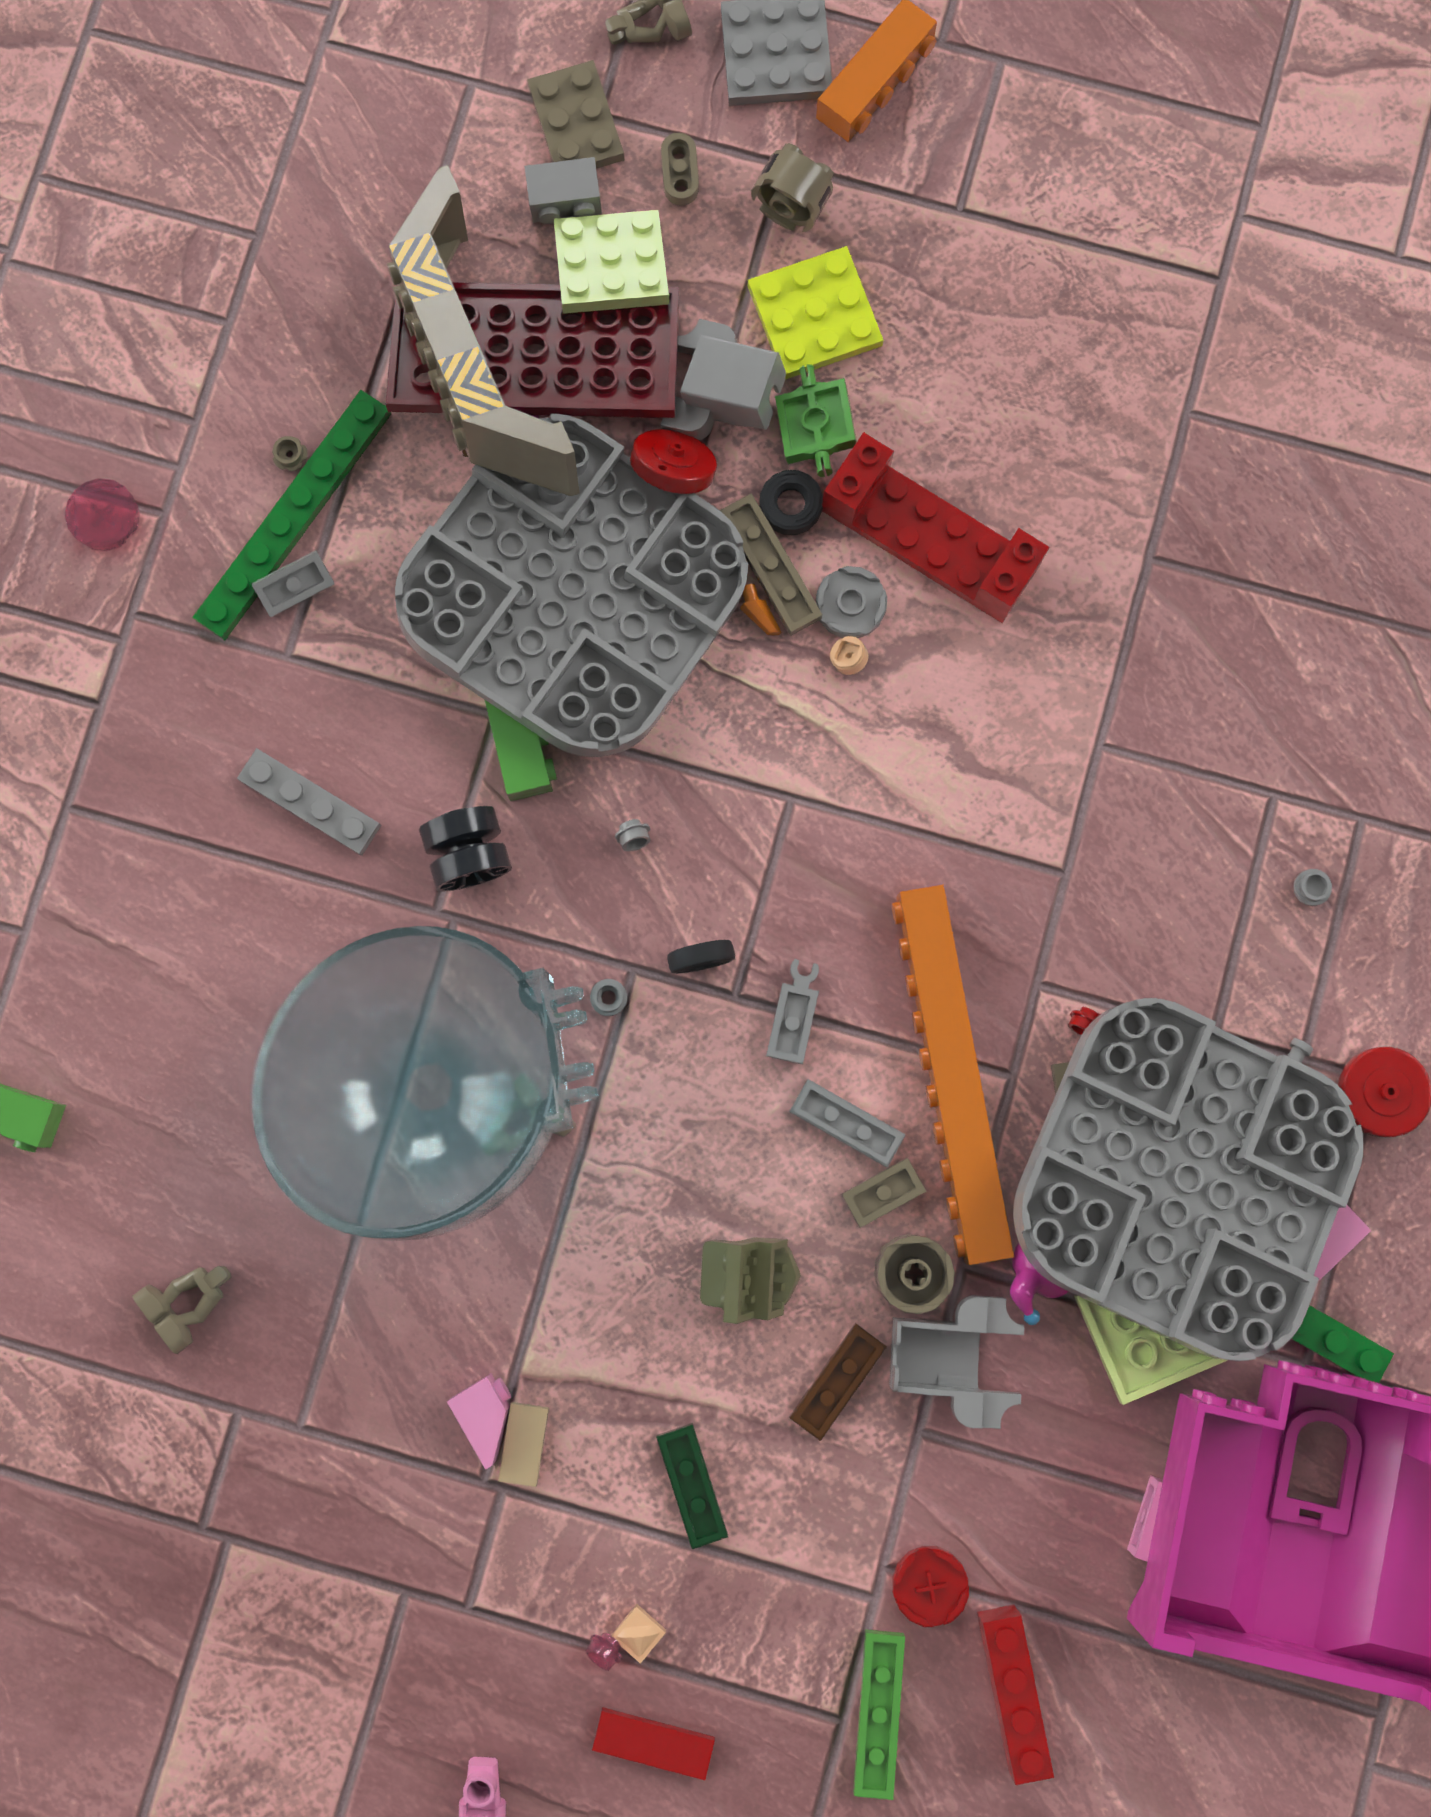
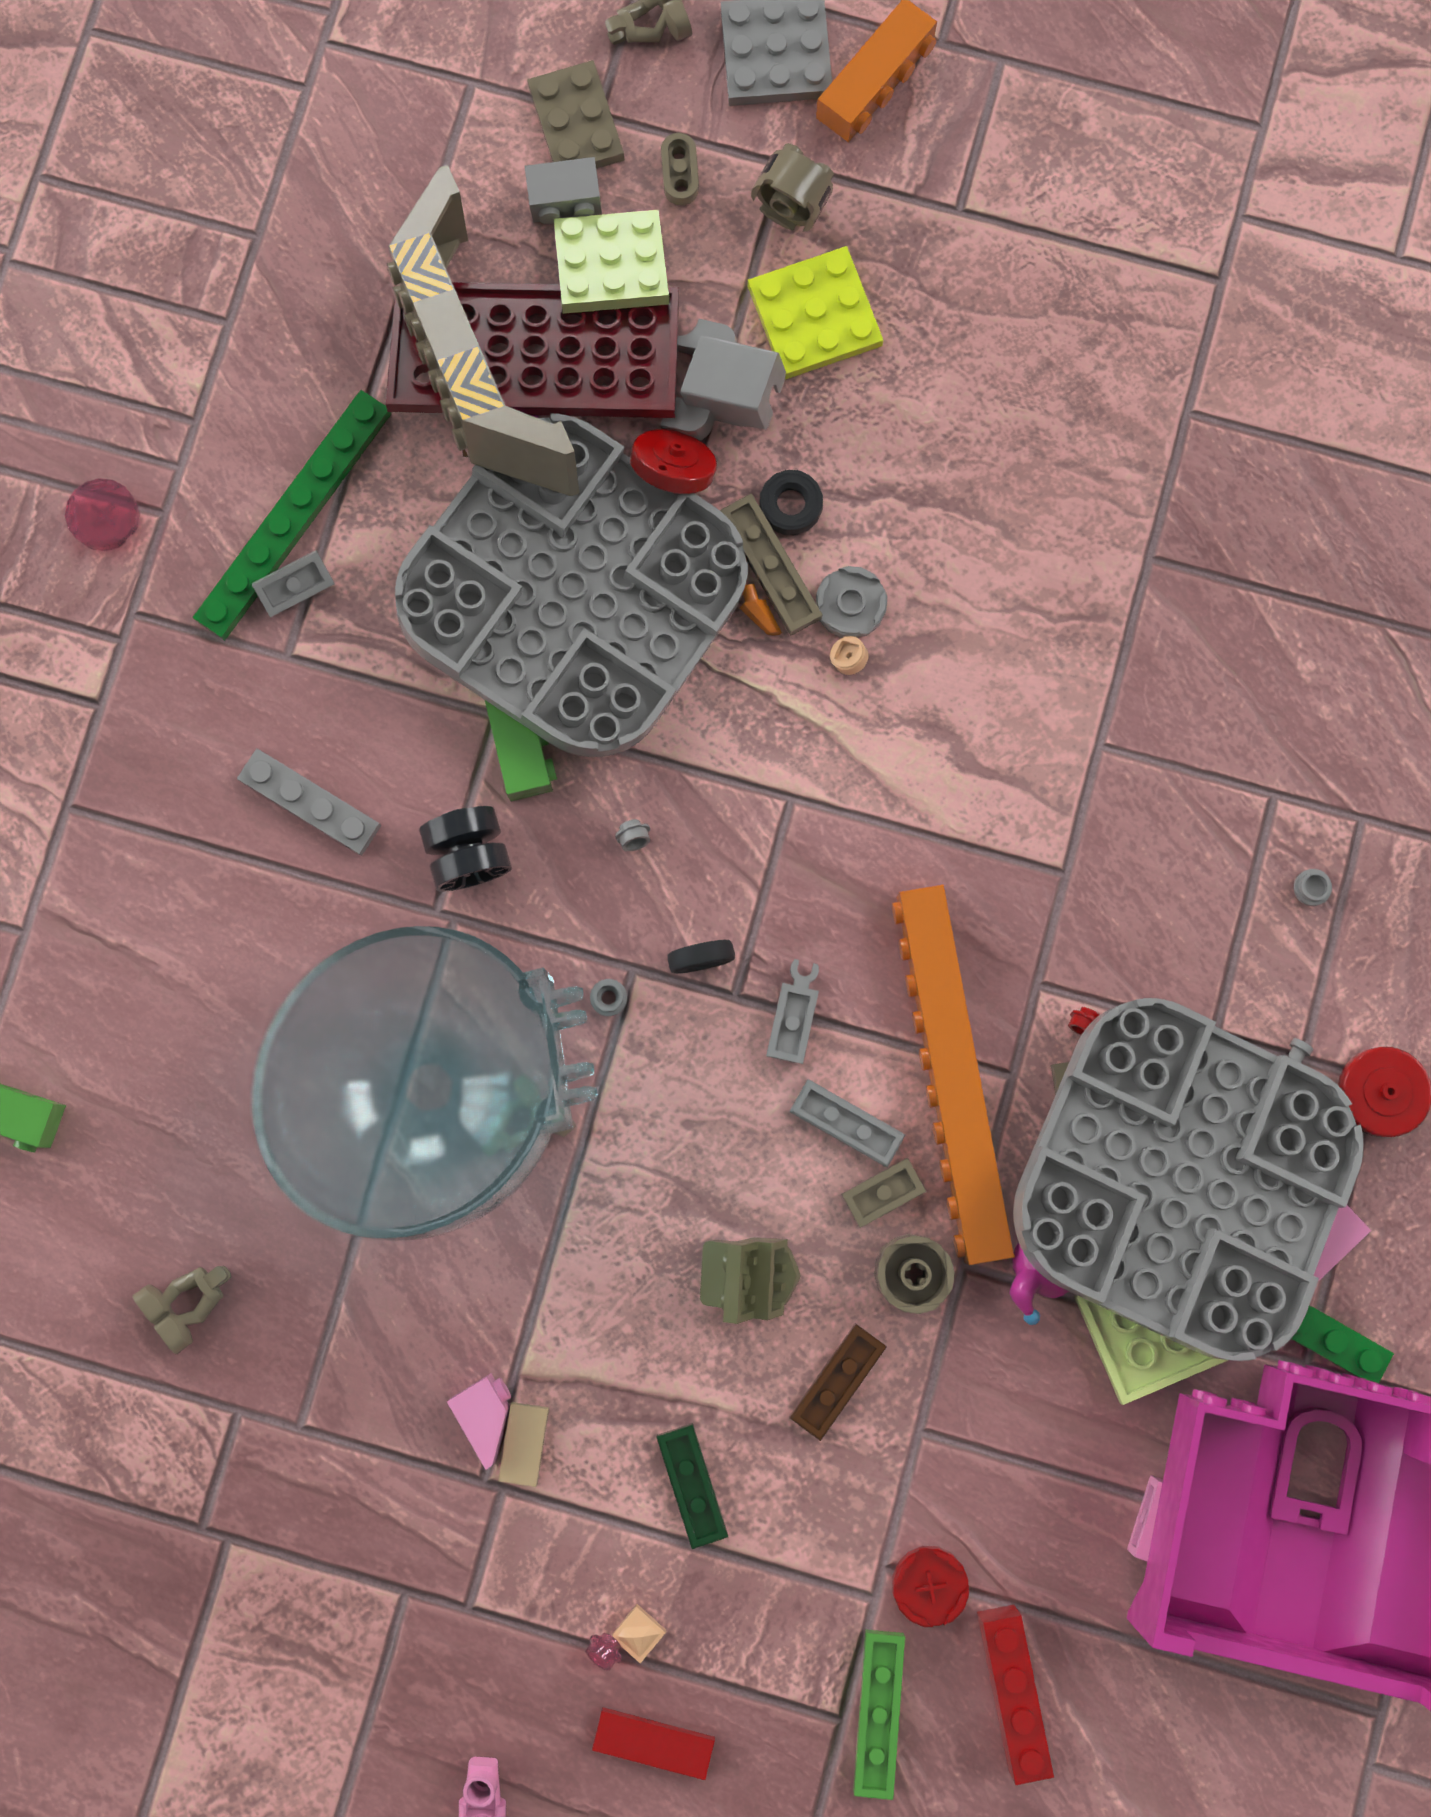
dark tan plate [272,436,308,471] -> none
bright green plate [775,364,857,477] -> none
red plate [822,432,1050,624] -> none
light grey piece [889,1295,1024,1429] -> none

